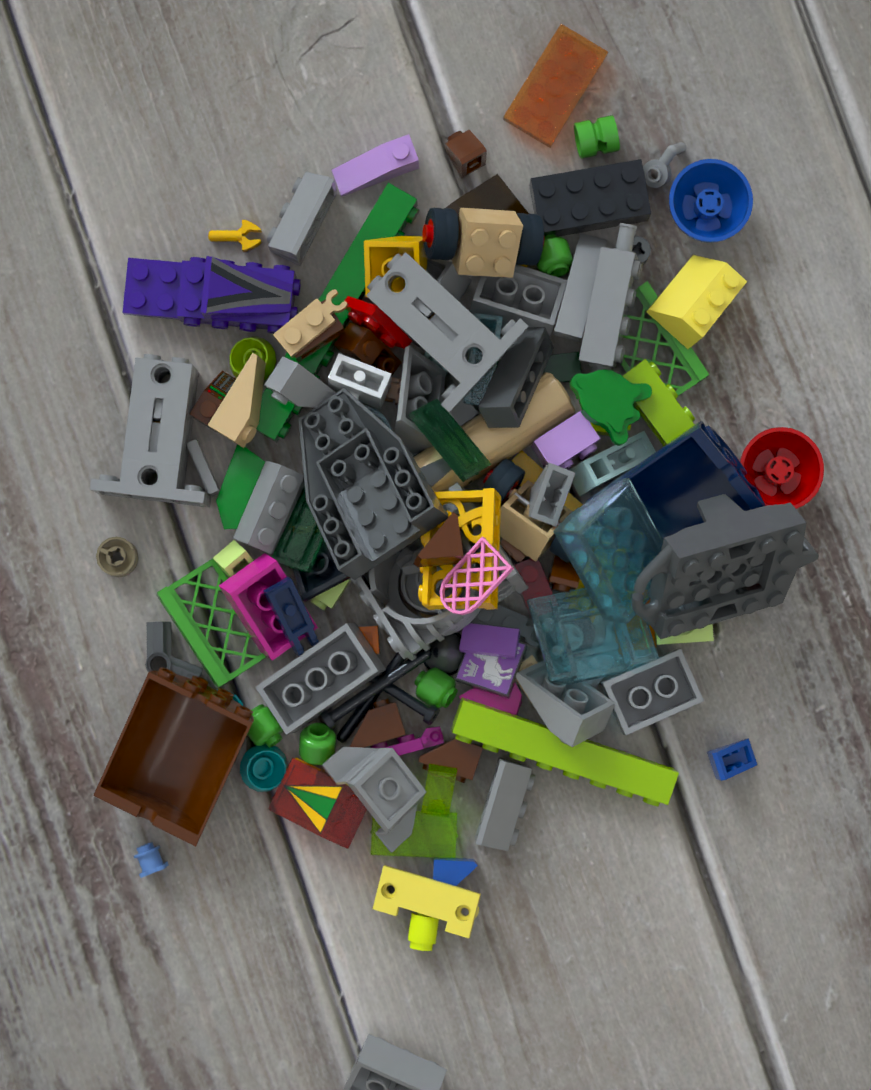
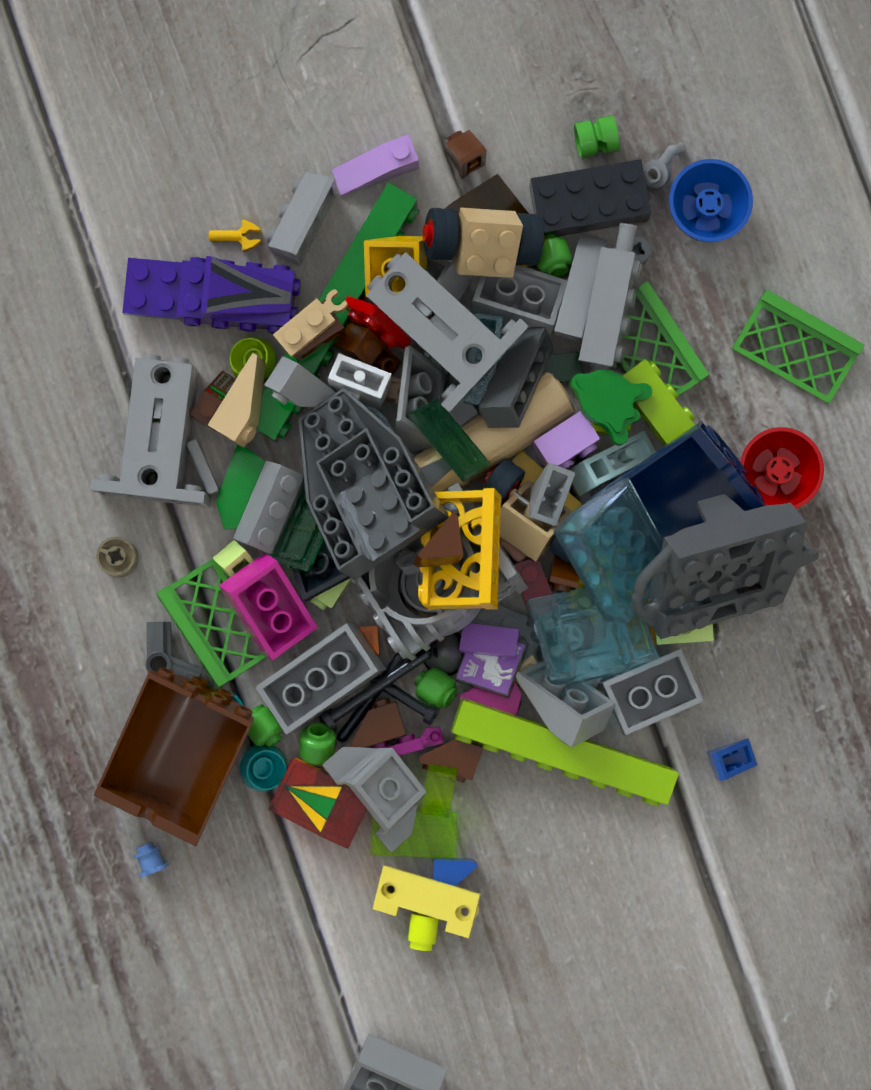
dark blue hinge [264,577,319,657] -> none
bright pink window [440,536,514,615] -> none
light grey slope [475,758,536,851] -> none
clear orange plate [503,24,608,148] -> none
light yellow slope [646,255,747,349] -> none
none -> bright green fence [732,290,865,404]

